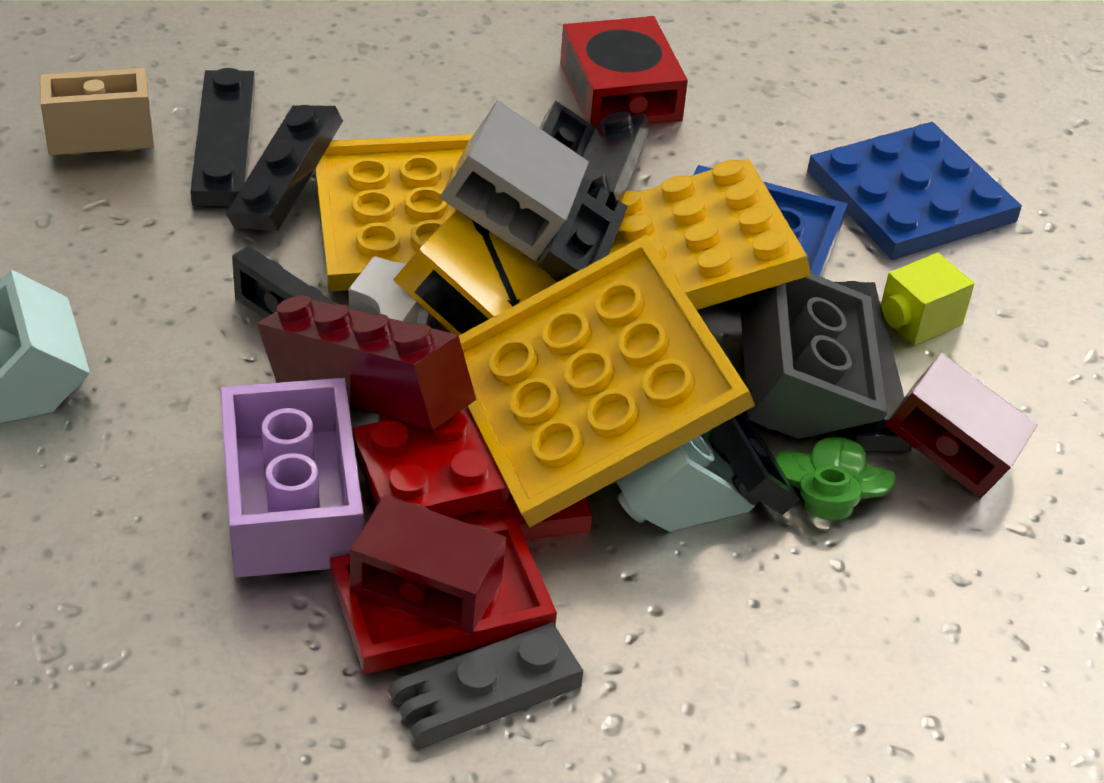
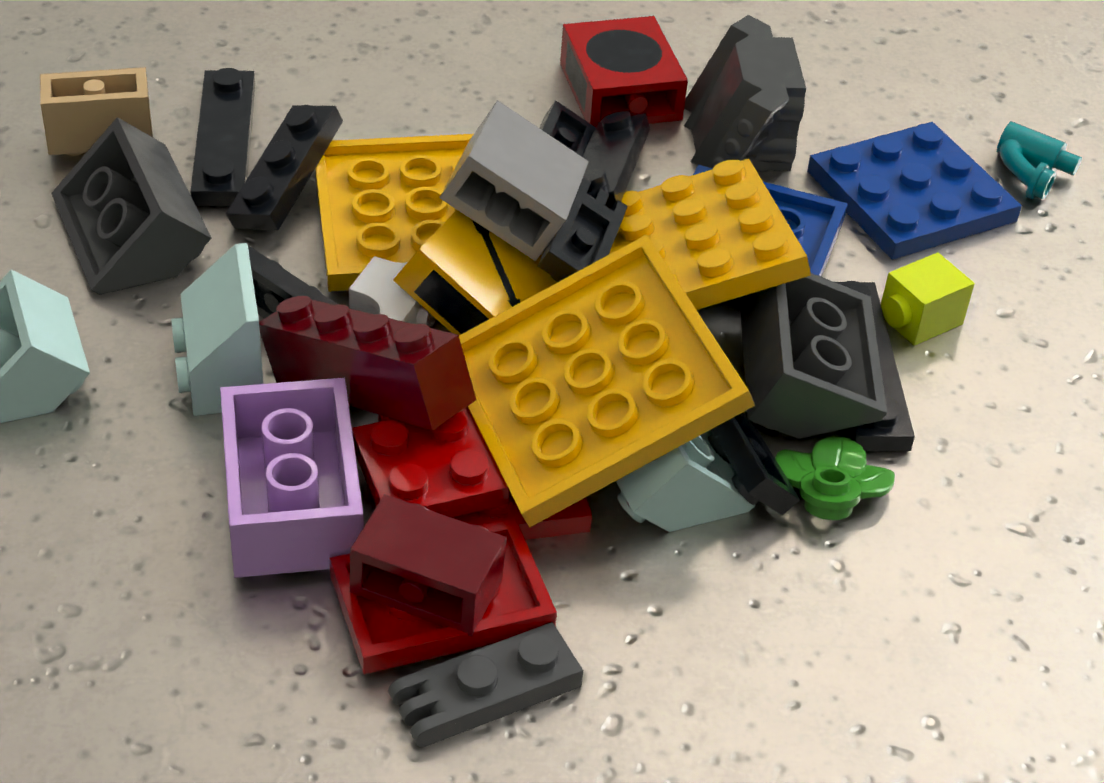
brick [884,352,1038,499] -> none
none -> dark grey slope [51,117,212,295]
none -> light aqua slope [171,243,263,416]
none -> dark grey slope [684,15,806,172]
none -> teal plant [997,121,1082,200]

